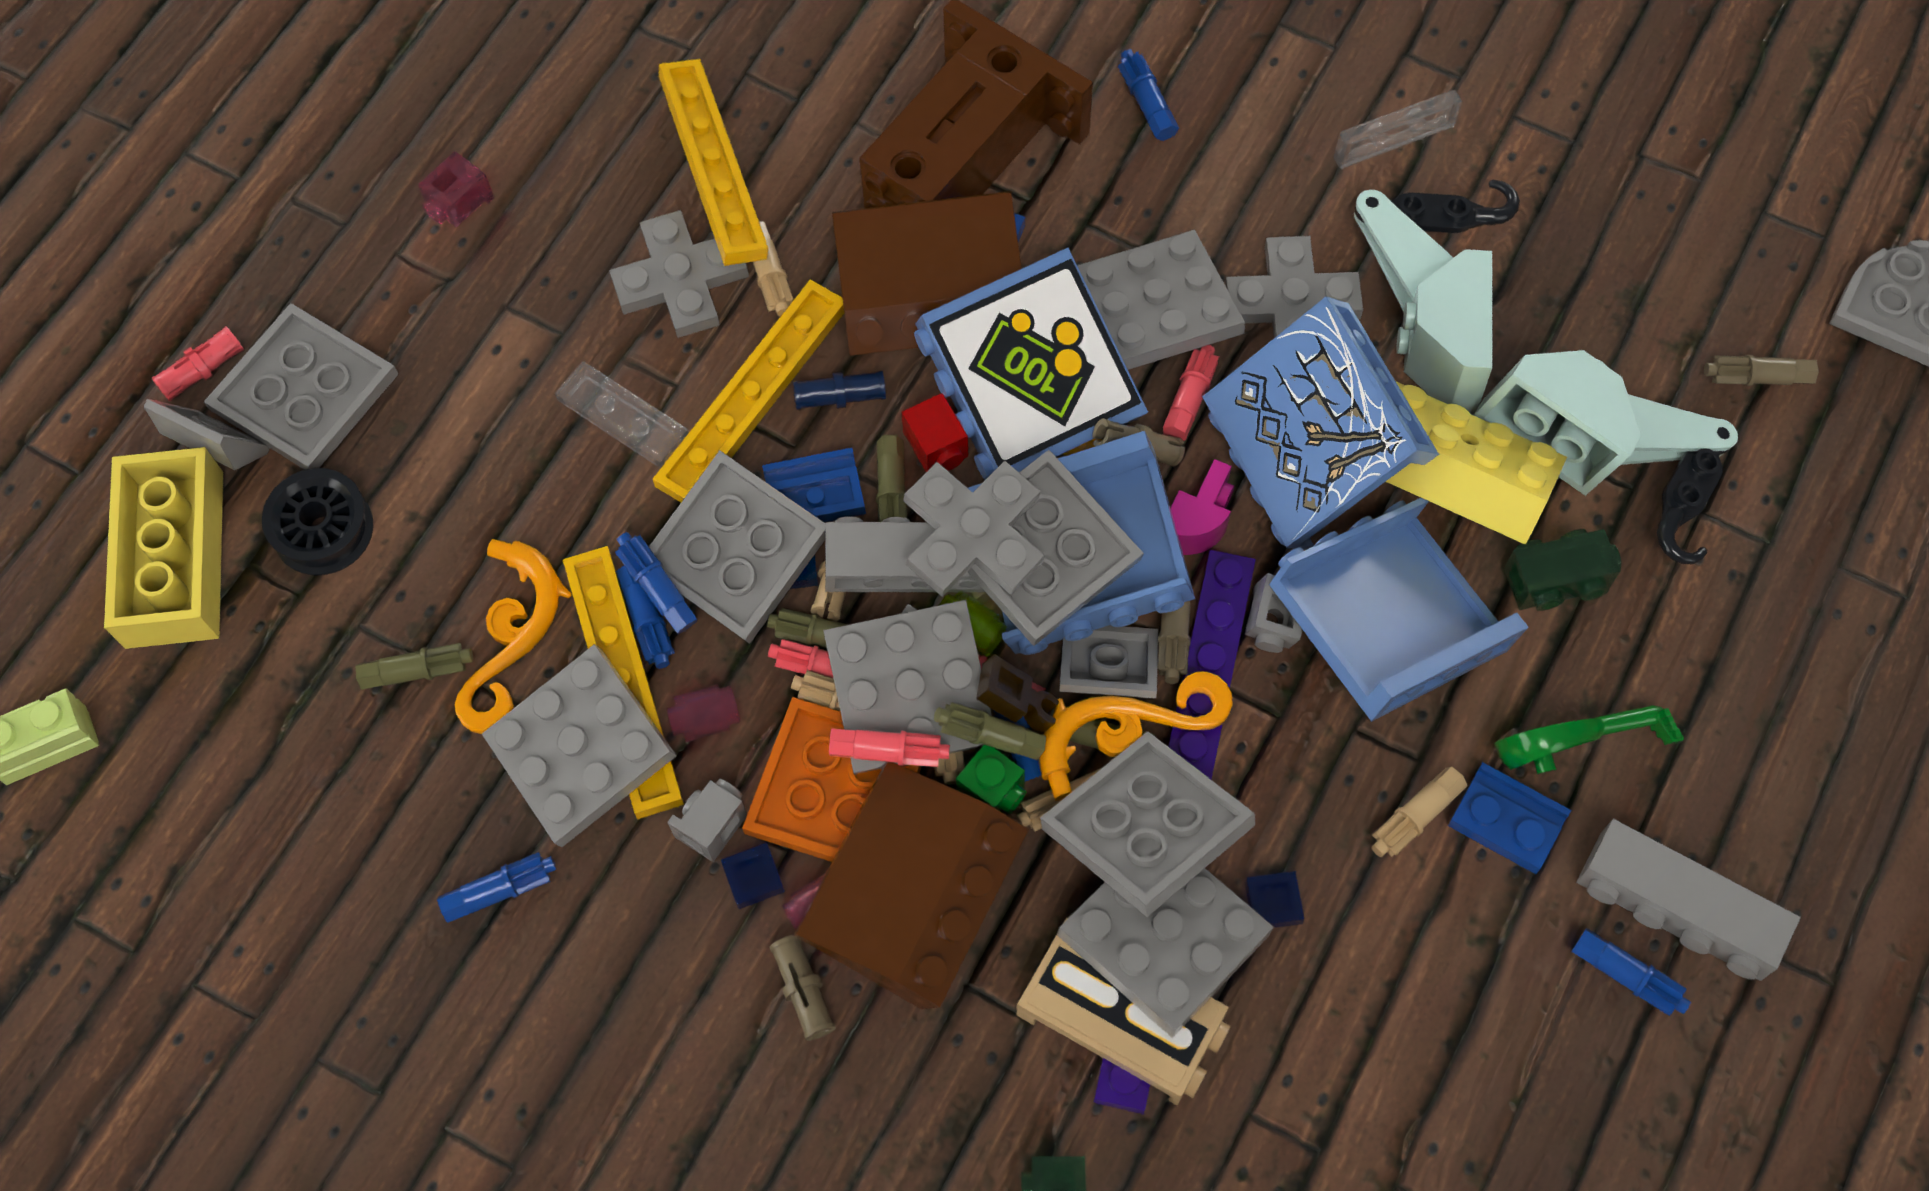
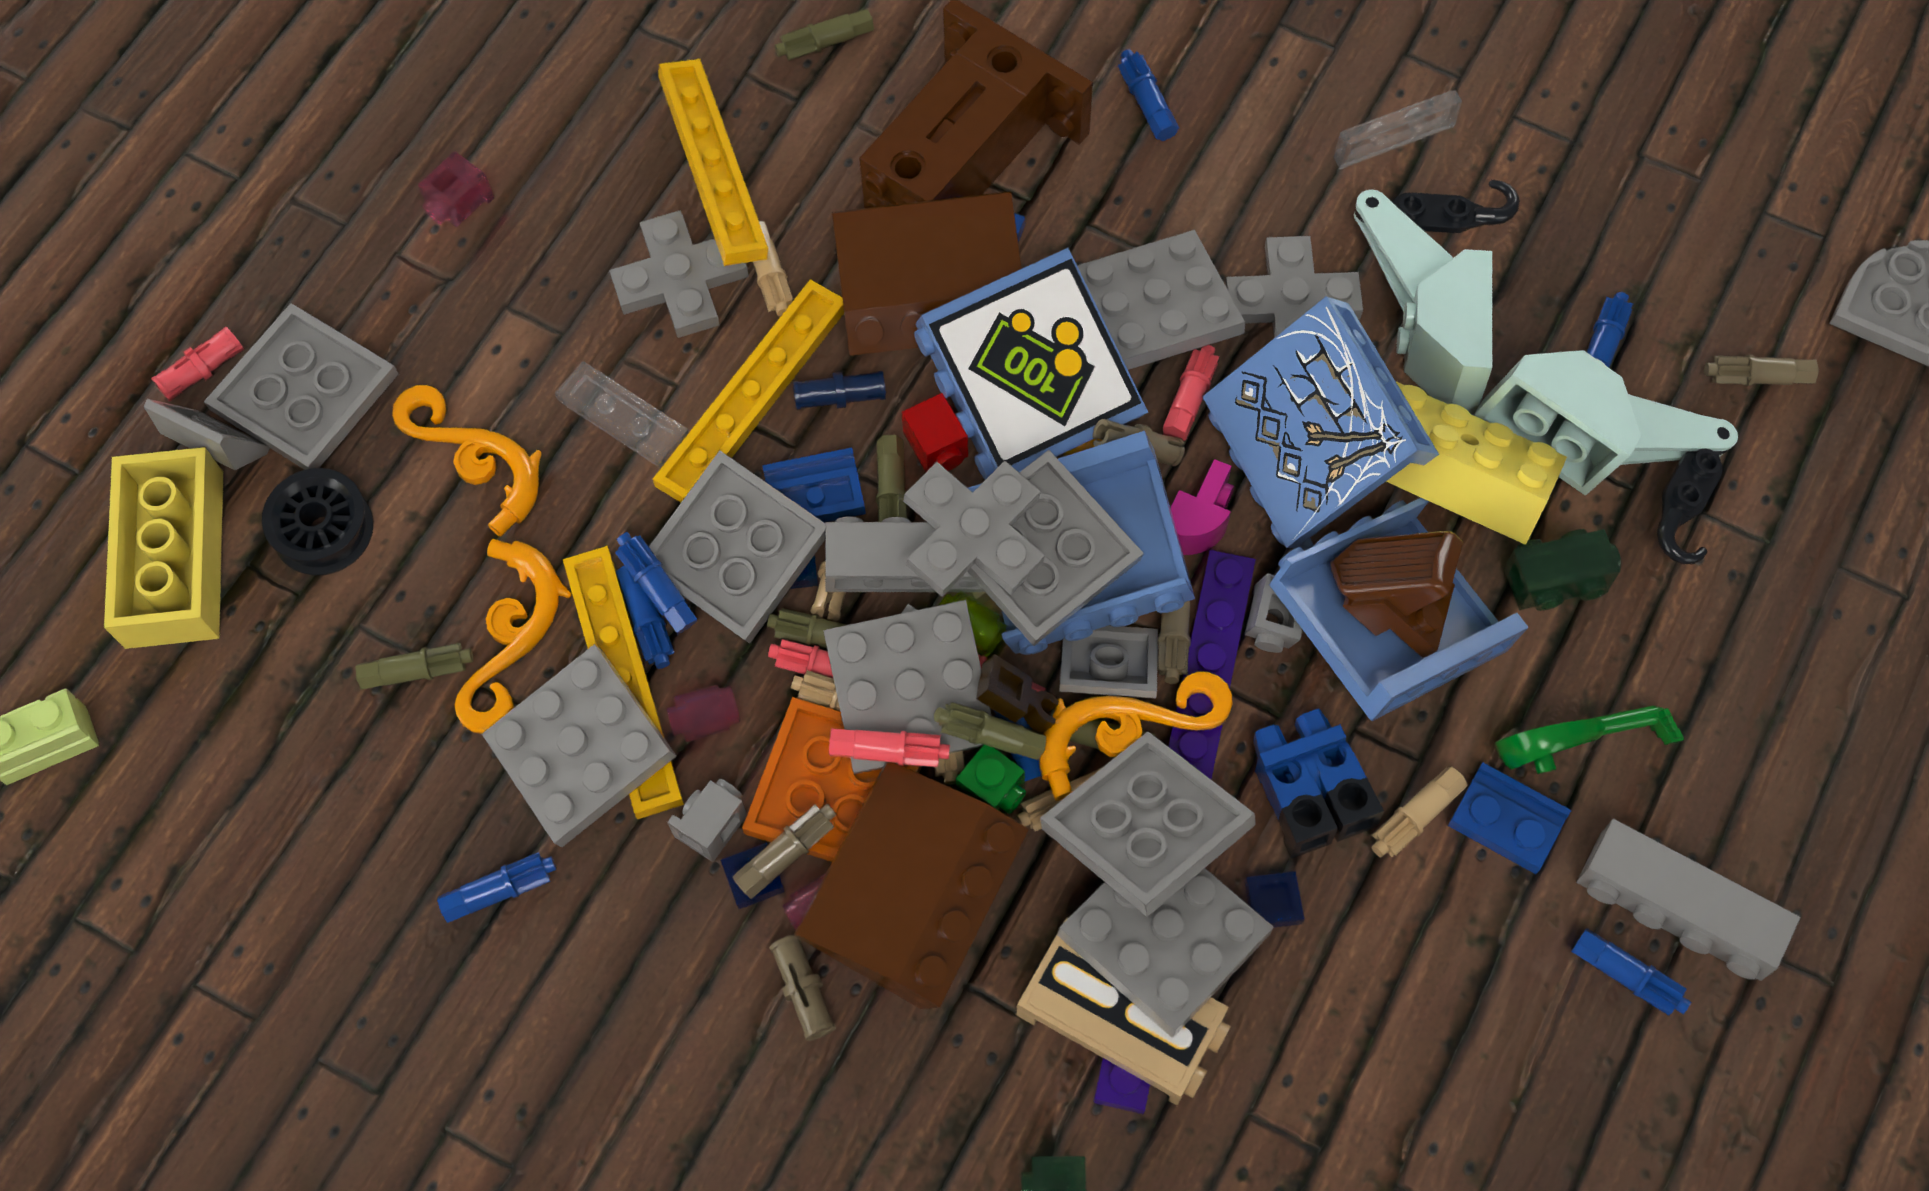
none -> light orange plant [392,385,542,537]
none -> dark tan piece [732,803,837,899]
none -> olive piece [775,9,874,61]
none -> hips [1253,709,1384,859]
none -> reddish brown piece [1330,531,1463,658]
none -> blue piece [1586,292,1633,368]

